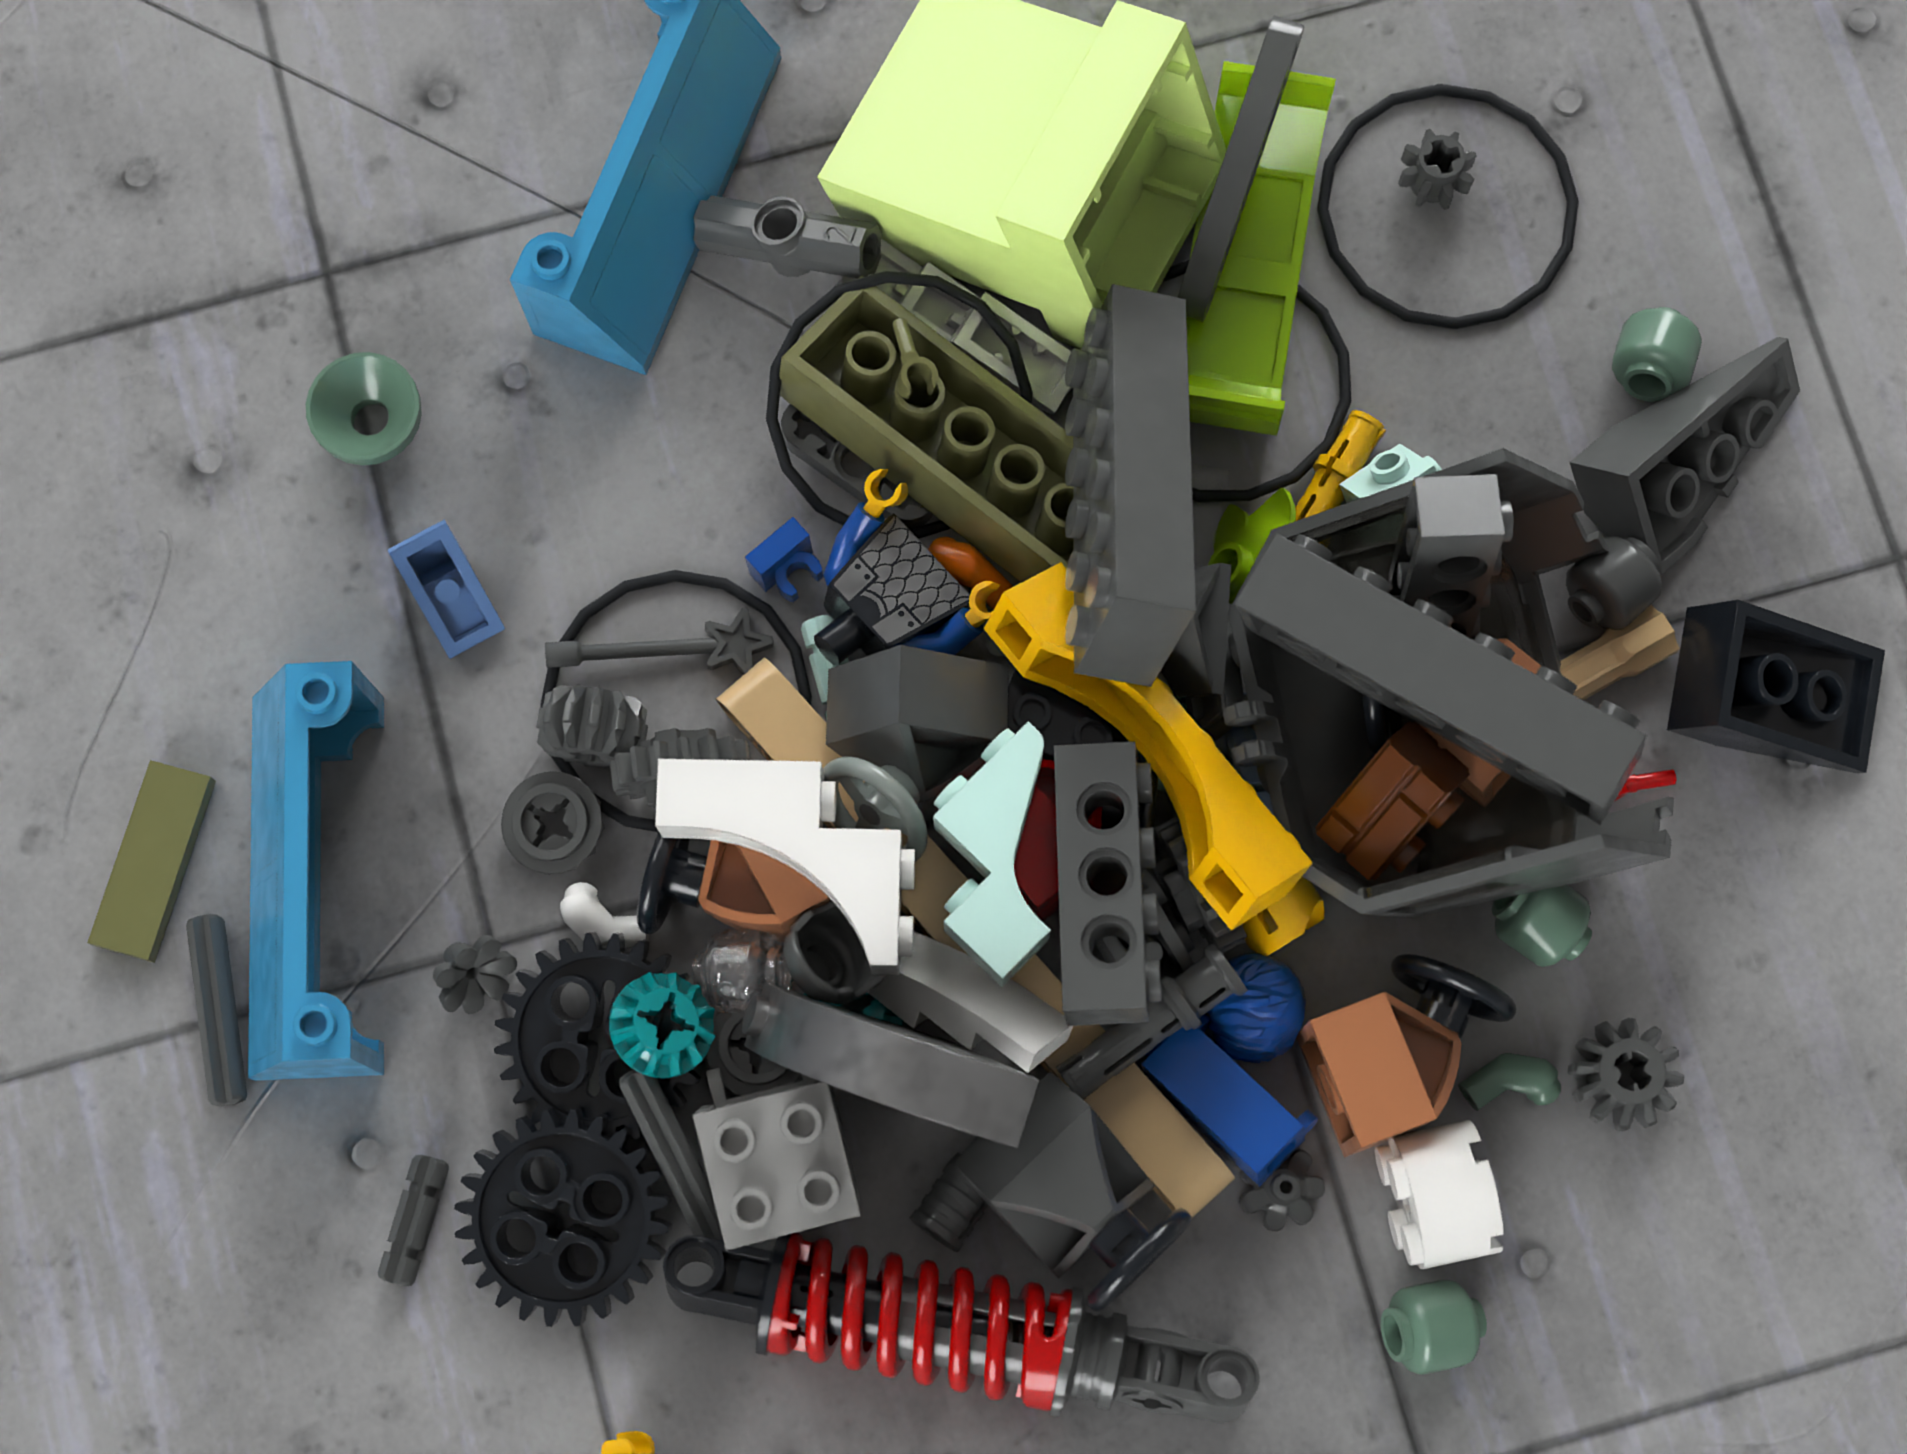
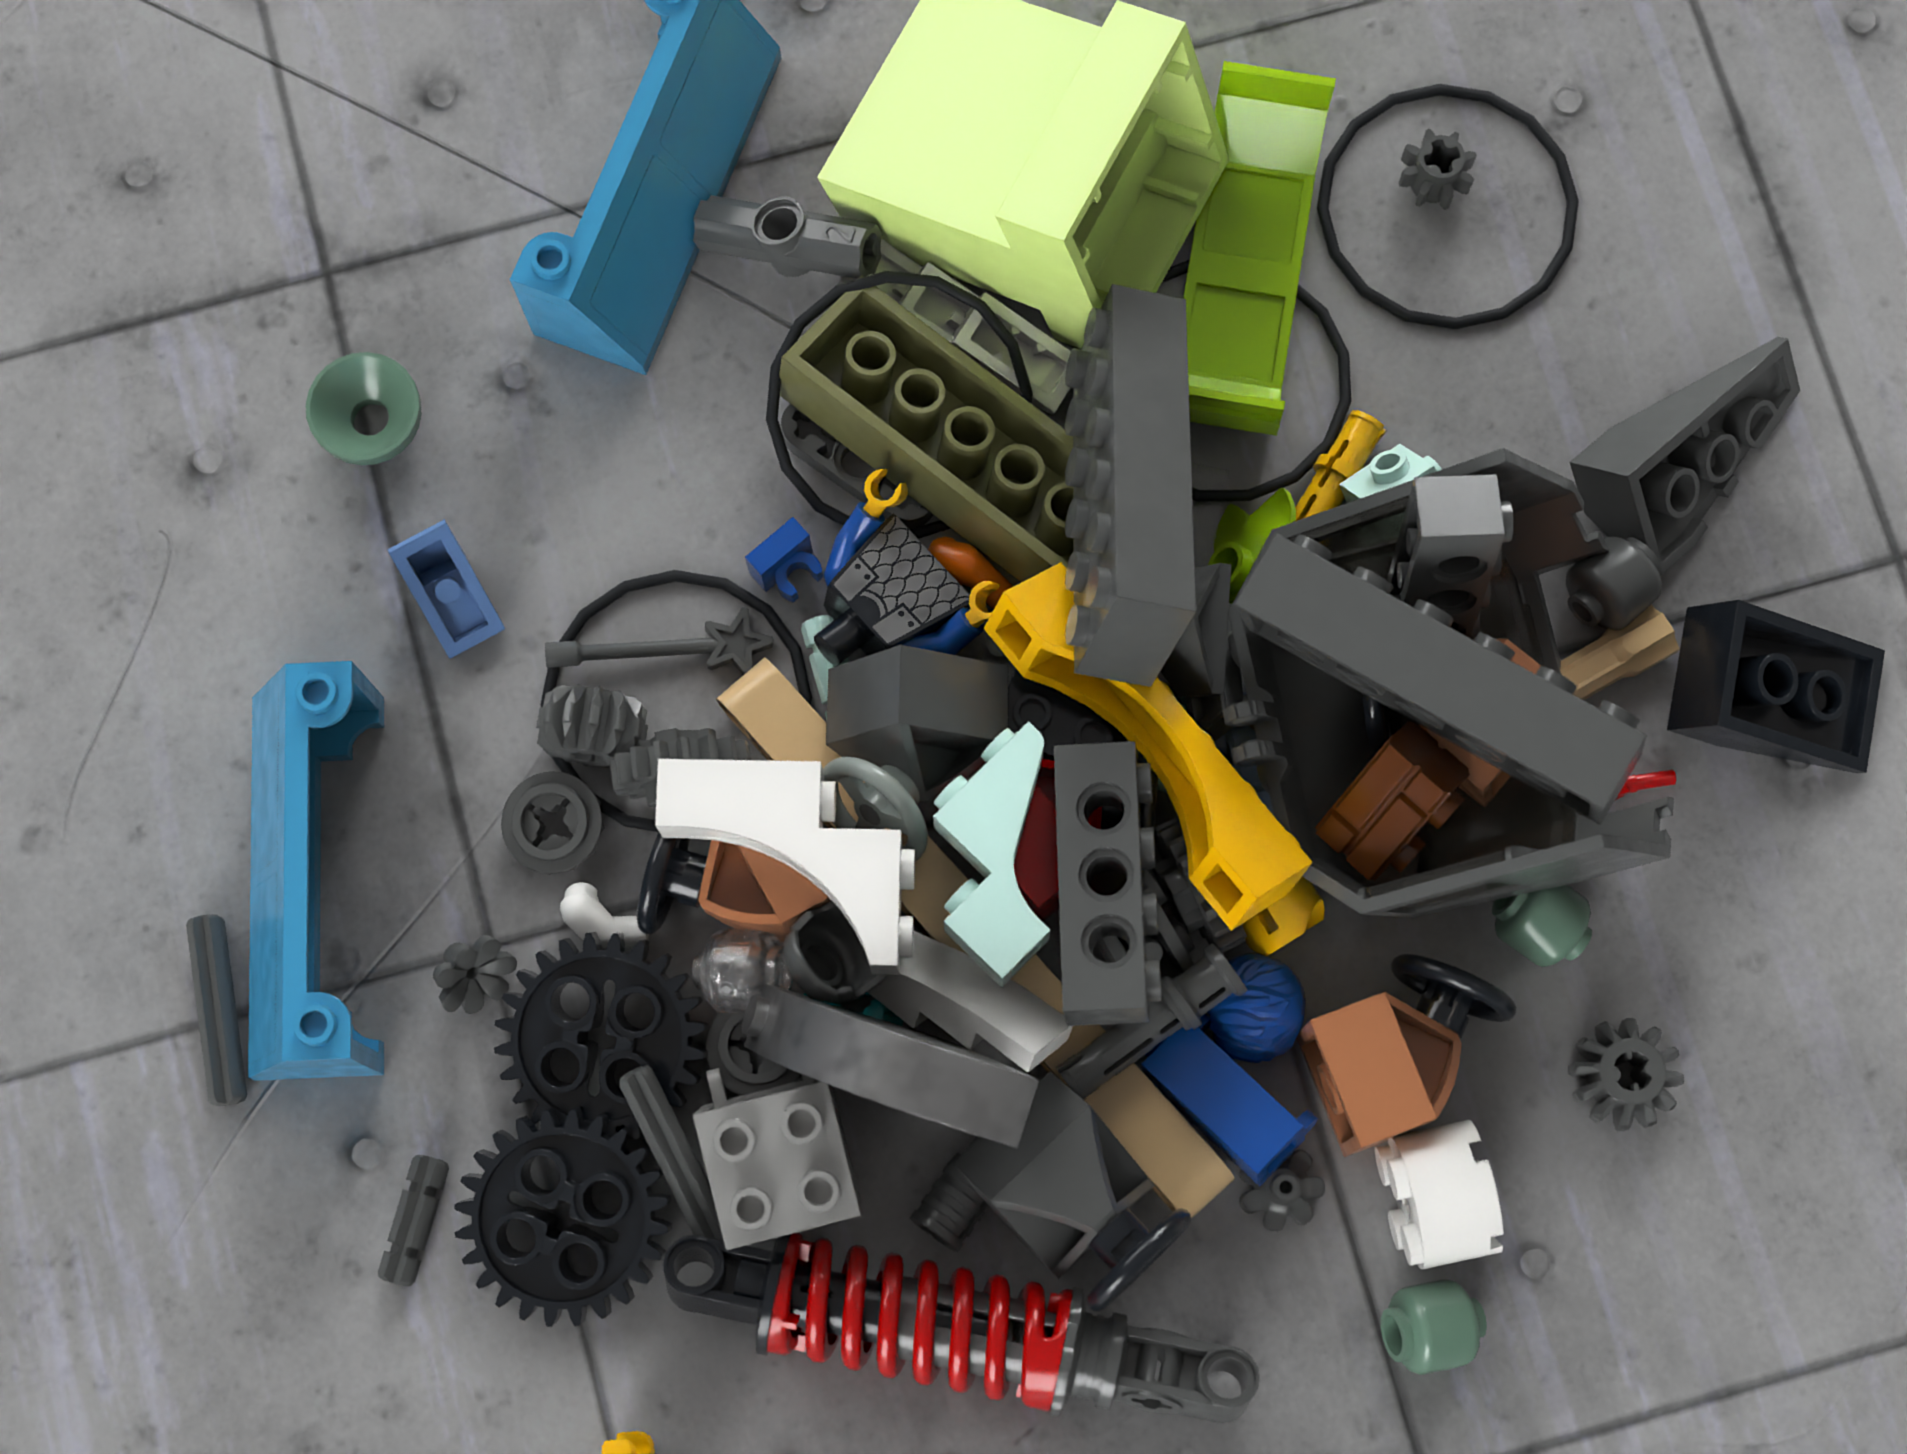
olive tile [87,760,216,963] -> none
teal gear [609,972,716,1078] -> none
olive hand [892,318,938,399] -> none
dark grey beam [1177,15,1304,322] -> none
sand green arm [1458,1053,1561,1111] -> none
sand green head [1612,307,1702,402] -> none

